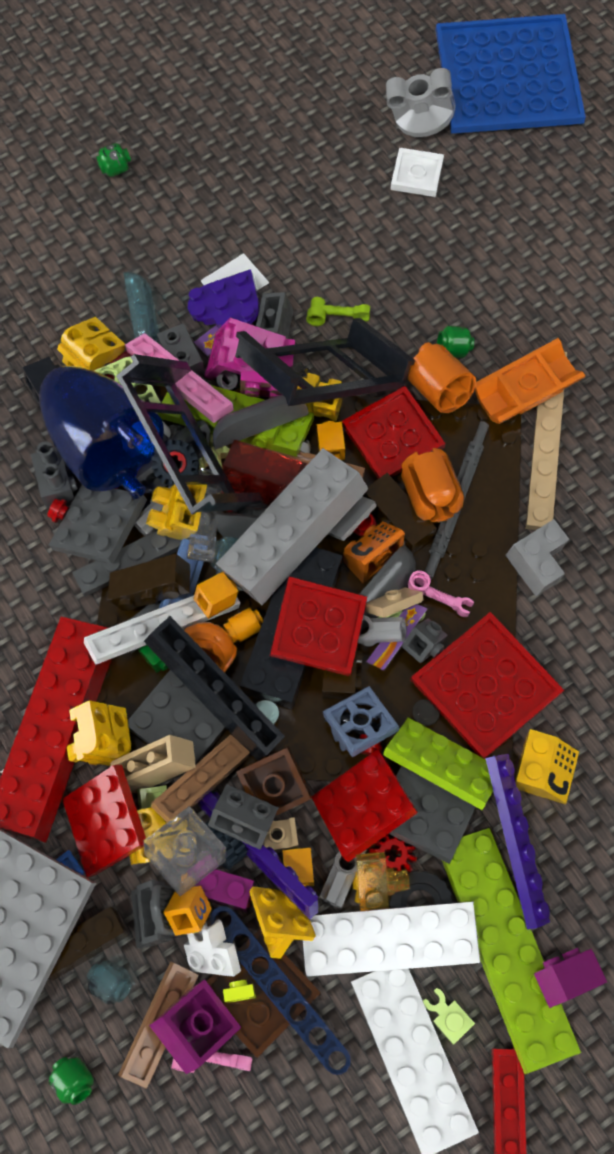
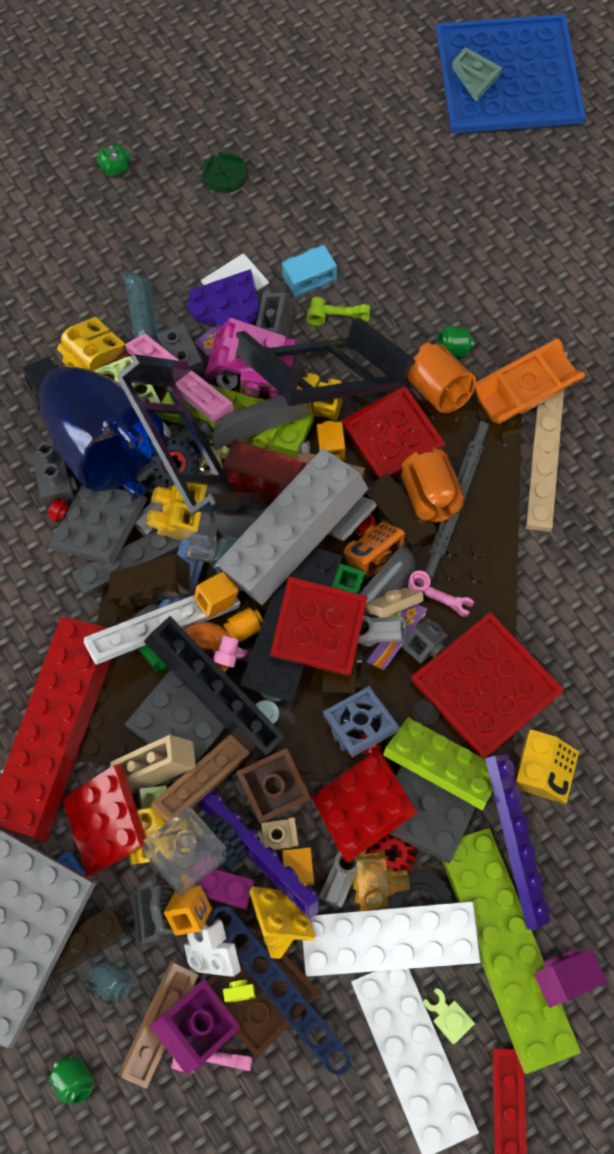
yellow hips [67,700,131,766] -> none
dark grey brick [208,784,279,850] -> none
light grey piece [386,68,456,137] -> none
white plate [391,148,444,197] -> none
light grey brick [505,519,569,597] -> none
none -> dark green tile [202,152,248,194]
none -> bright pink brick [213,636,252,668]
none -> medium azure brick [282,245,337,297]
none -> green brick [332,564,365,594]
none -> sand green wing [452,47,502,101]

